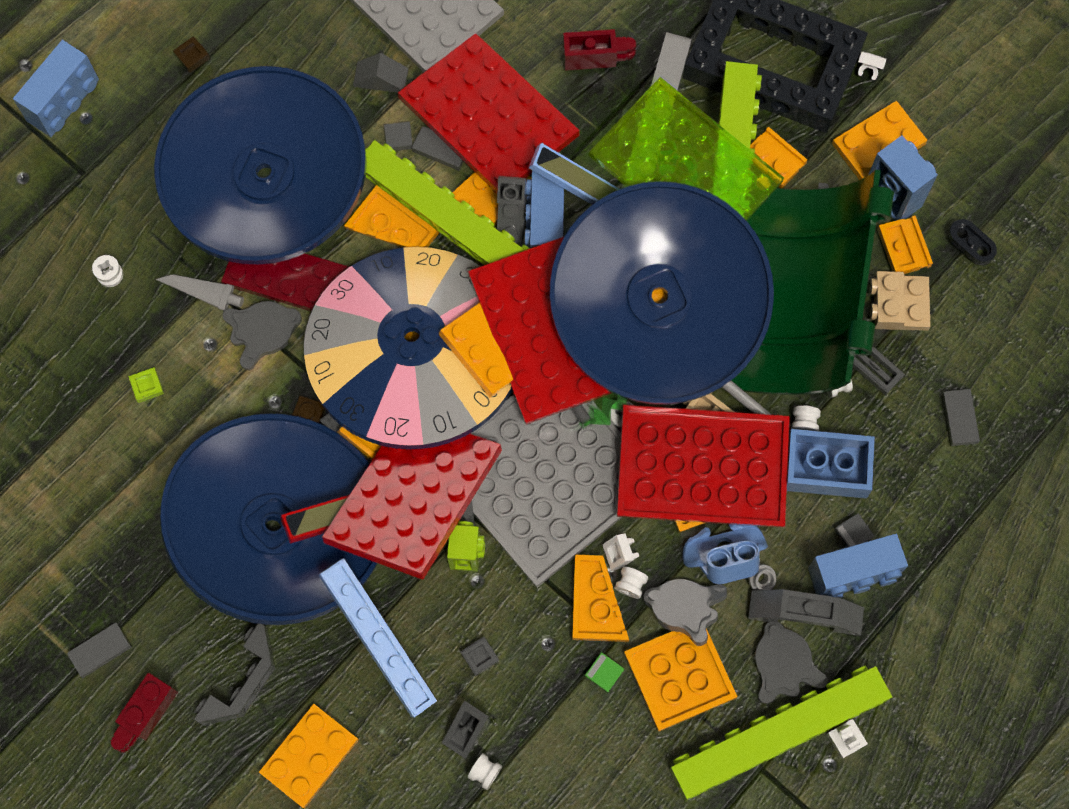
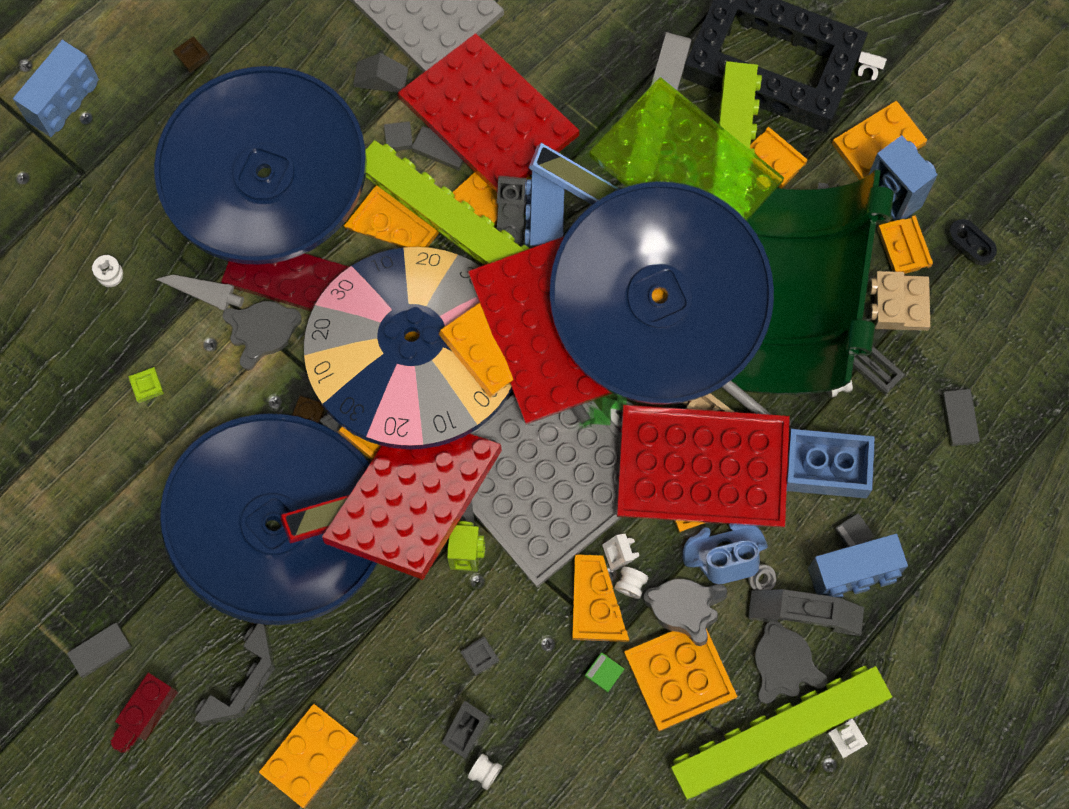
light blue tile [318,558,437,718] -> none
dark red hinge [563,29,637,70] -> none
white wheel [791,406,821,431] -> none

